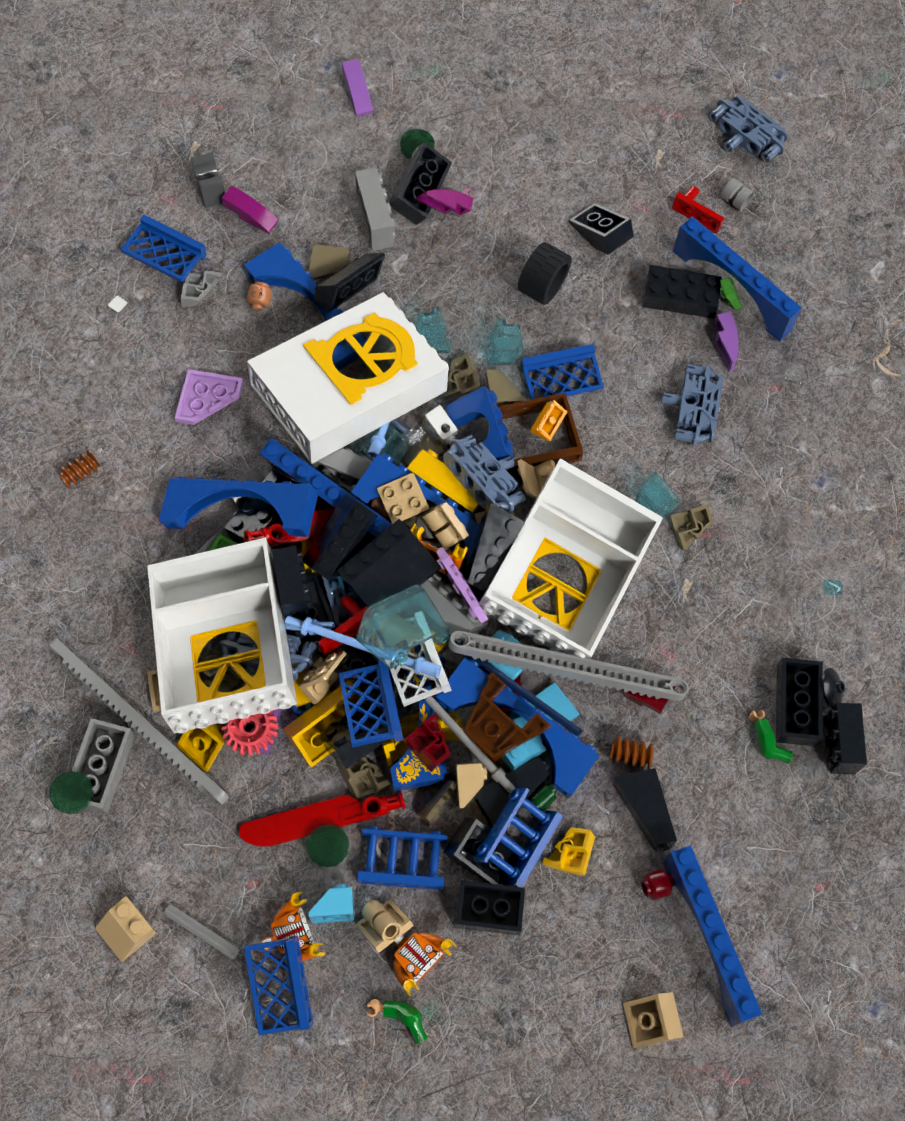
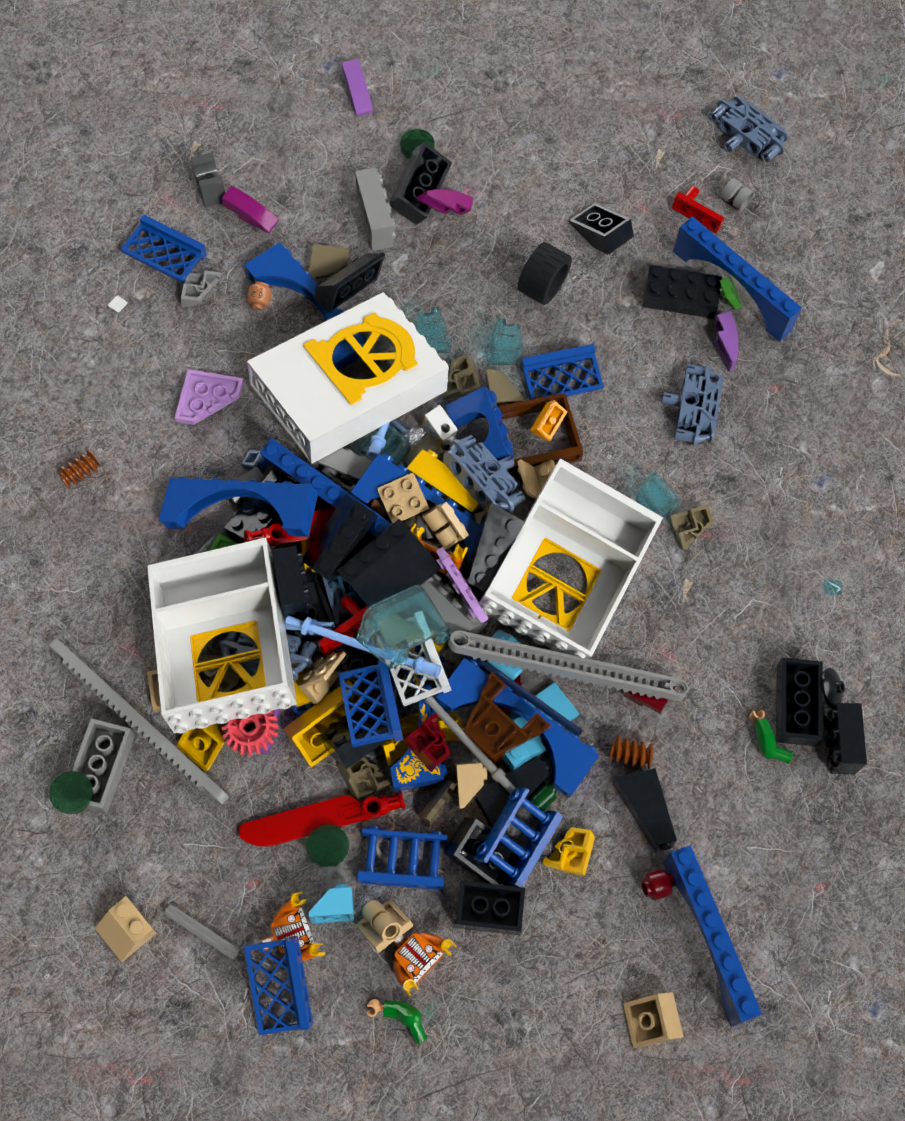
none -> sand blue slope [241,450,269,474]

